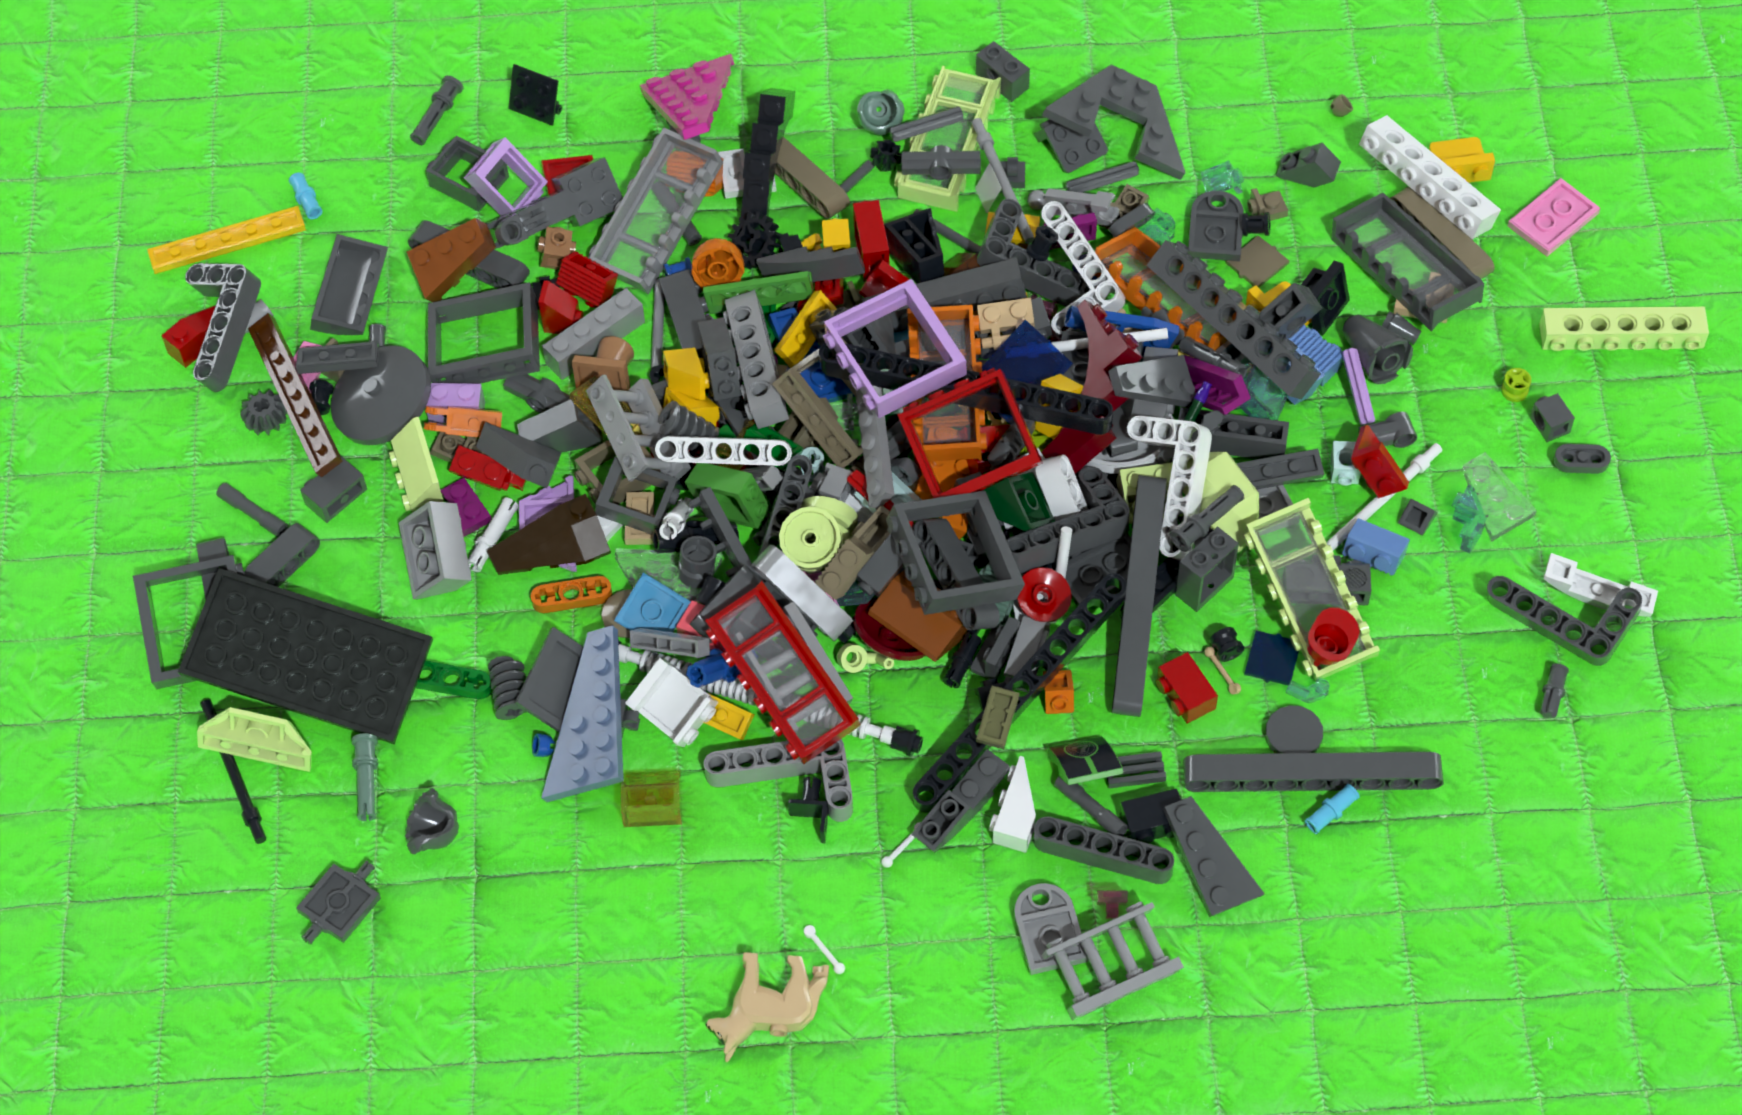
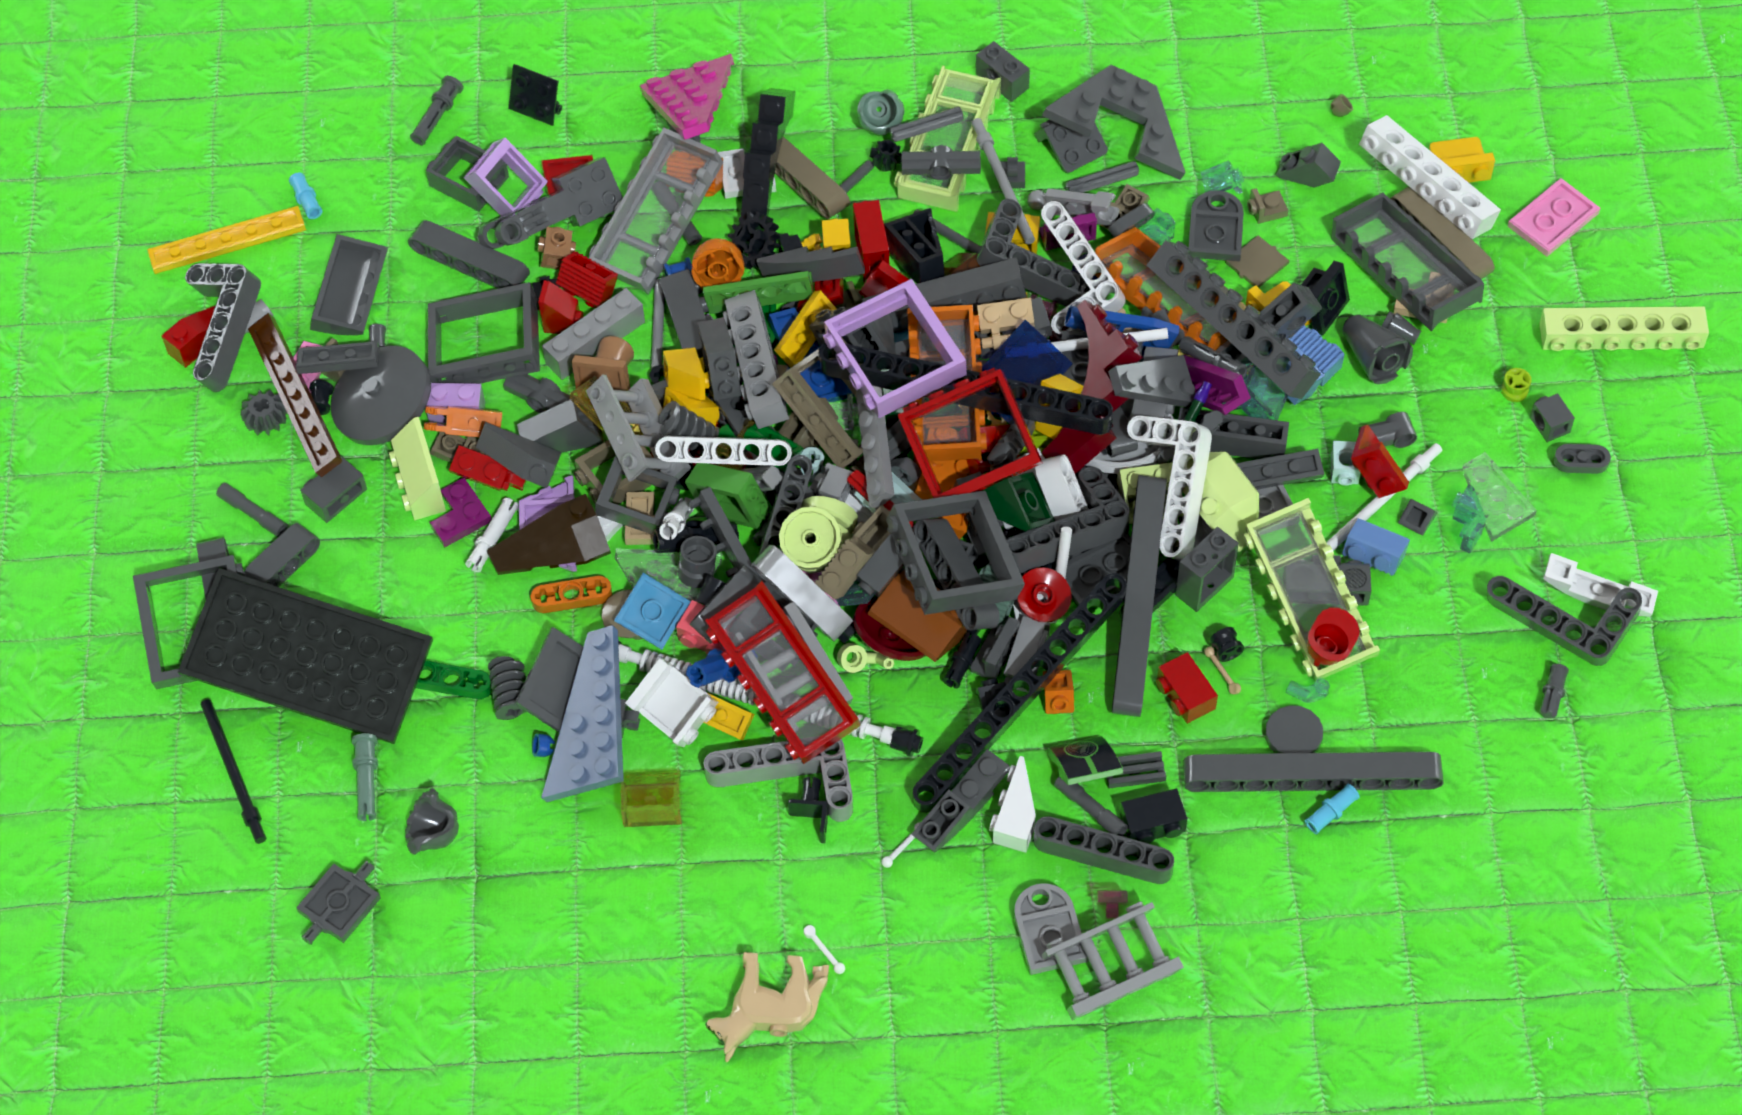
yellowish green wedge [197,707,312,772] -> none
light grey slope [399,501,472,599] -> none
dark orange wedge [407,218,496,302] -> none
light grey piece [630,628,710,658] -> none
white sticker [975,163,1001,213] -> none
olive plate [976,686,1020,749] -> none
black bush [1026,225,1059,261] -> none
dark grey wing [1163,796,1265,917] -> none
dark grey pin [1170,485,1244,552] -> none
black bush [1242,212,1271,237] -> none
clear blue piece [1244,631,1299,686] -> none
lavender axle [1342,348,1375,425] -> none

